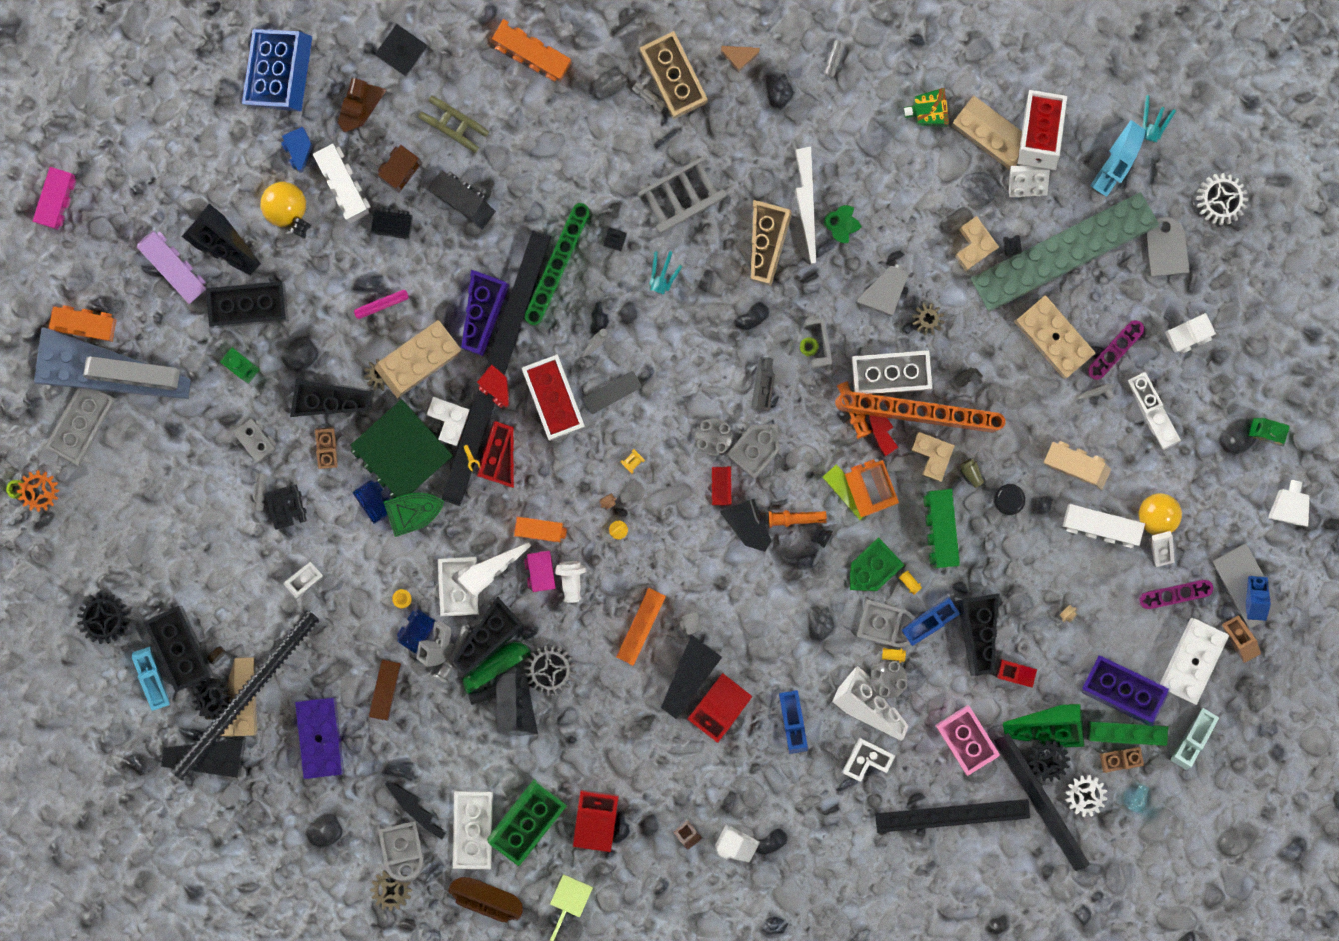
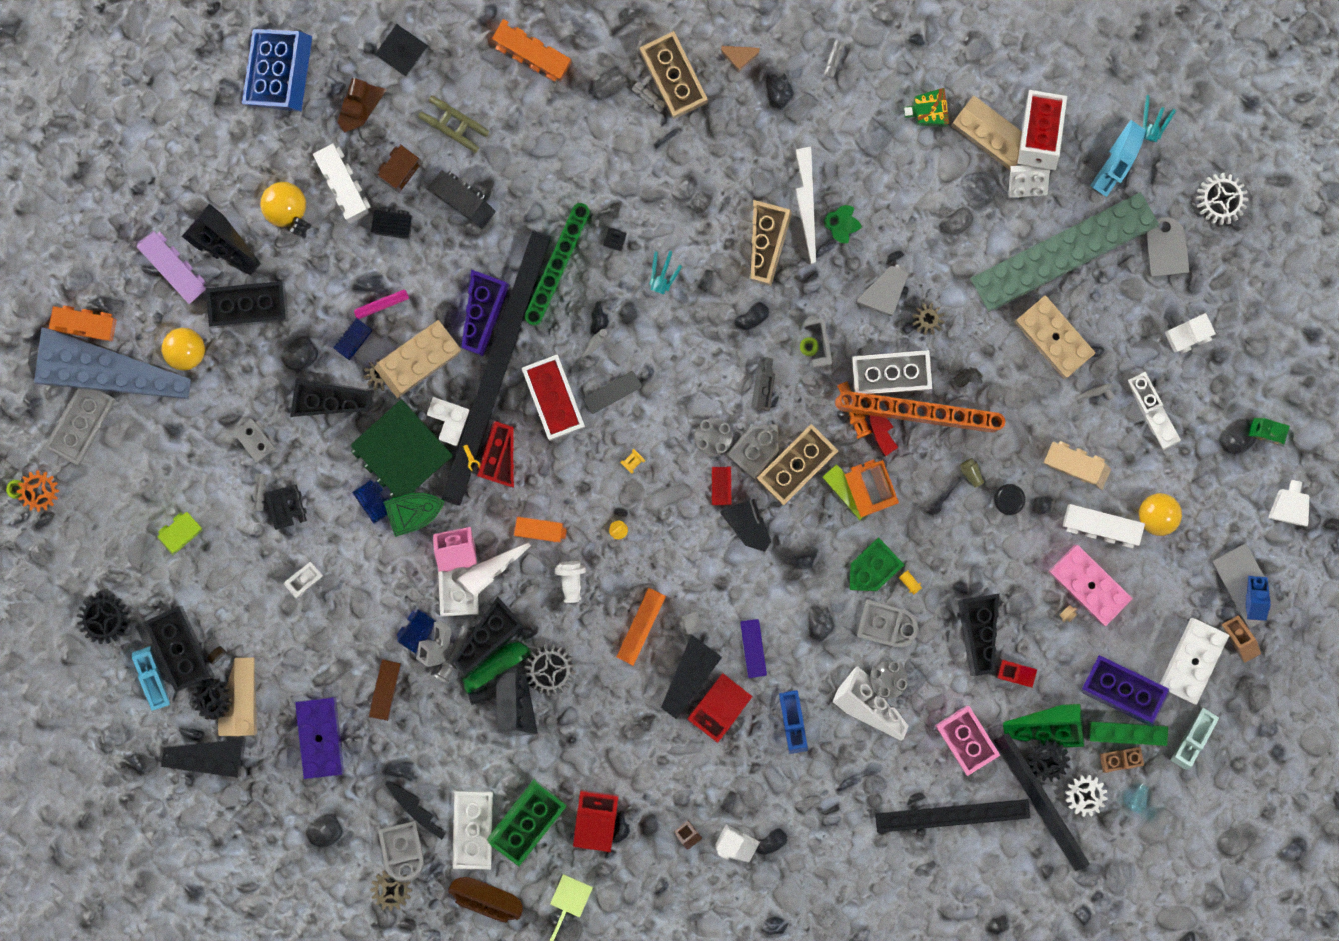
dark pink brick [33,167,76,230] -> none
light grey beam [83,357,180,390] -> none
black piece [171,611,320,781] -> none
green torso [220,346,261,384] -> none
blue slope [281,127,313,173] -> none
medium nougat slope [315,427,338,469] -> none
yellow plate [392,589,412,608] -> none
red slope [477,365,510,408] -> none
dark pink brick [524,551,556,592] -> none
medium nougat plate [599,493,617,510] -> none
light grey fence [638,155,727,234] -> none
orange pin [768,510,827,528] -> none
black wheel [811,524,833,548] -> none
white brick [842,737,895,782] -> none
yellow pin [882,648,906,663] -> none
blue slope [902,597,960,646] -> none
tan brick [910,432,955,482] -> none
green brick [923,489,960,568] -> none
tan brick [955,216,999,271] -> none
black wheel [1003,235,1022,256] -> none
magenta beam [1087,320,1144,380] -> none
magenta beam [1139,580,1213,609] -> none
white slope [1149,531,1175,567] -> none
none -> lime brick [157,512,202,556]
none -> yellow piece [161,328,205,371]
none -> clear blue brick [333,318,373,361]
none -> bright pink brick [433,527,477,572]
none -> dark purple piece [740,619,767,678]
none -> tan brick [756,424,838,506]
none -> bright pink brick [1048,545,1133,626]

